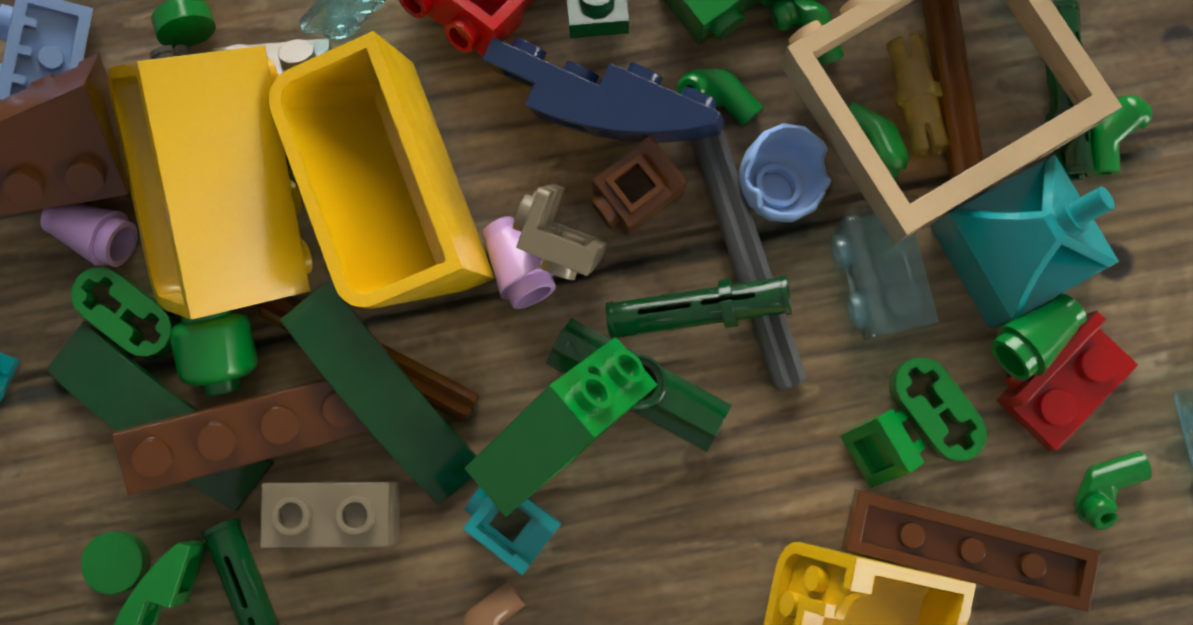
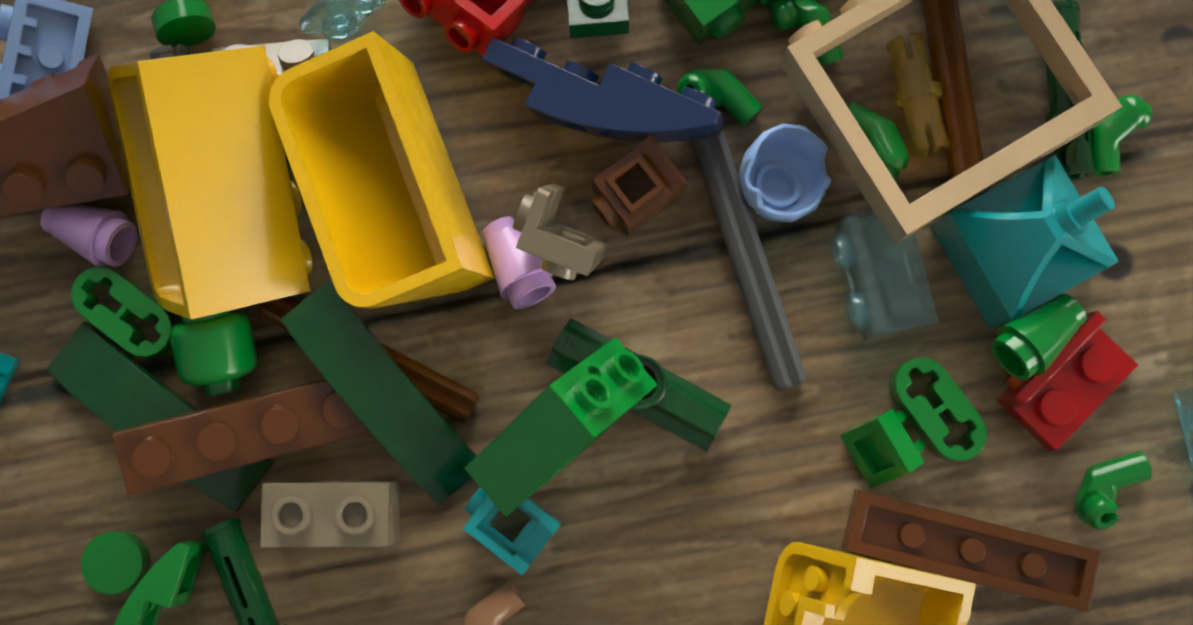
dark green pin [605,275,792,339] -> none

